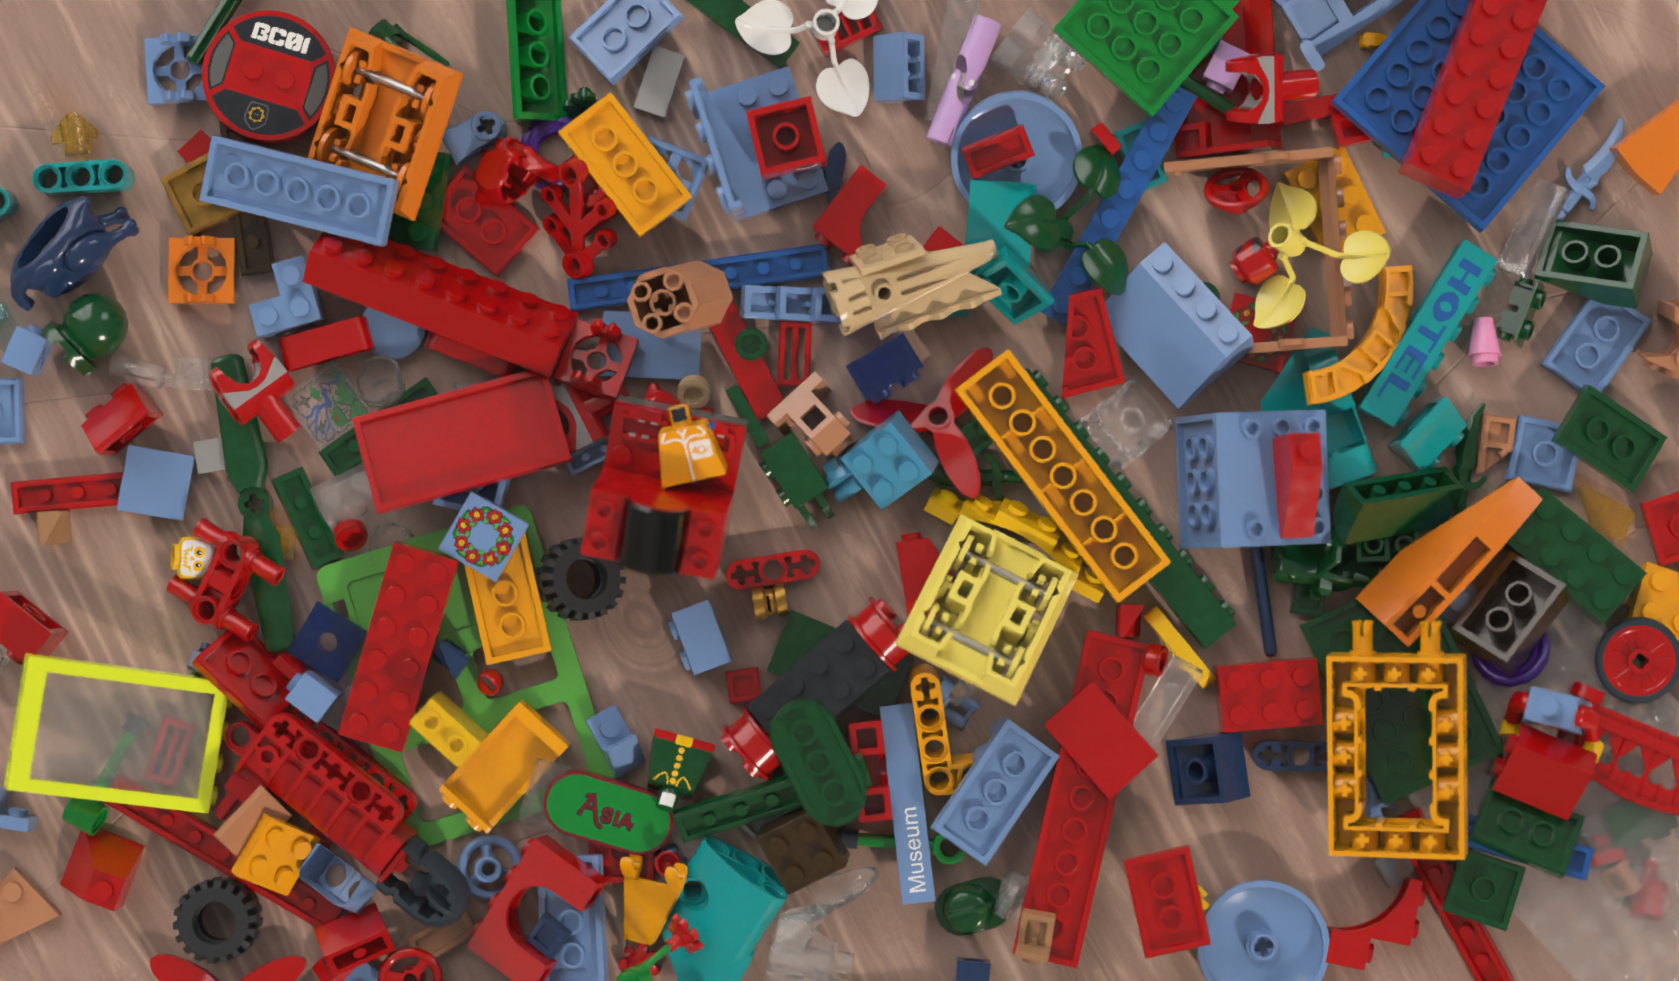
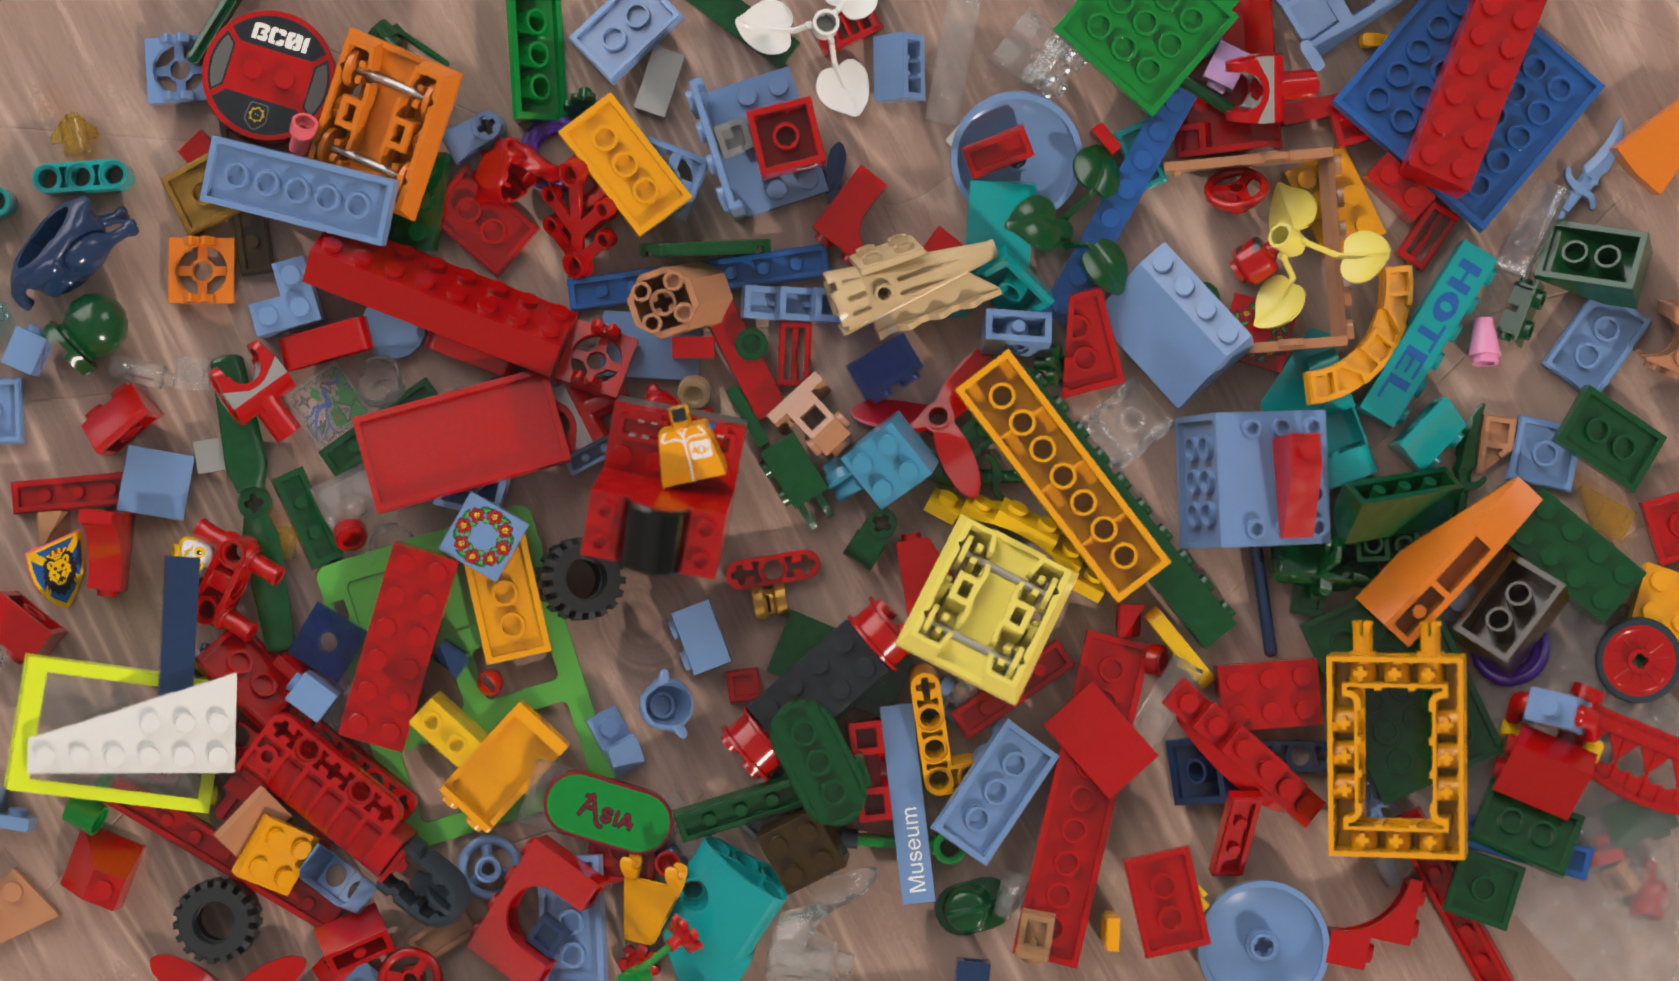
dark green torso [647,728,716,812] -> none
lavender piece [926,15,1002,148] -> none
none -> shield [24,529,85,610]
none -> white wing [28,672,237,773]
none -> red arch [78,509,136,597]
none -> dark blue tile [157,556,200,697]
none -> coral piece [289,113,318,157]
none -> dark green tile [639,238,771,257]
none -> medium blue hair [639,668,694,739]
none -> red piece [672,336,715,360]
none -> light grey tile [713,116,755,160]
none -> dark green piece [842,508,897,571]
none -> red tile [949,638,1076,740]
none -> medium blue brick [980,308,1052,358]
none -> dark green plant [1034,344,1065,386]
none -> light orange tile [1100,910,1120,952]
none -> red piece [1161,678,1326,828]
none -> red tile [1208,791,1263,876]
none -> red brick [1360,151,1436,225]
none -> red tile [1394,200,1460,272]

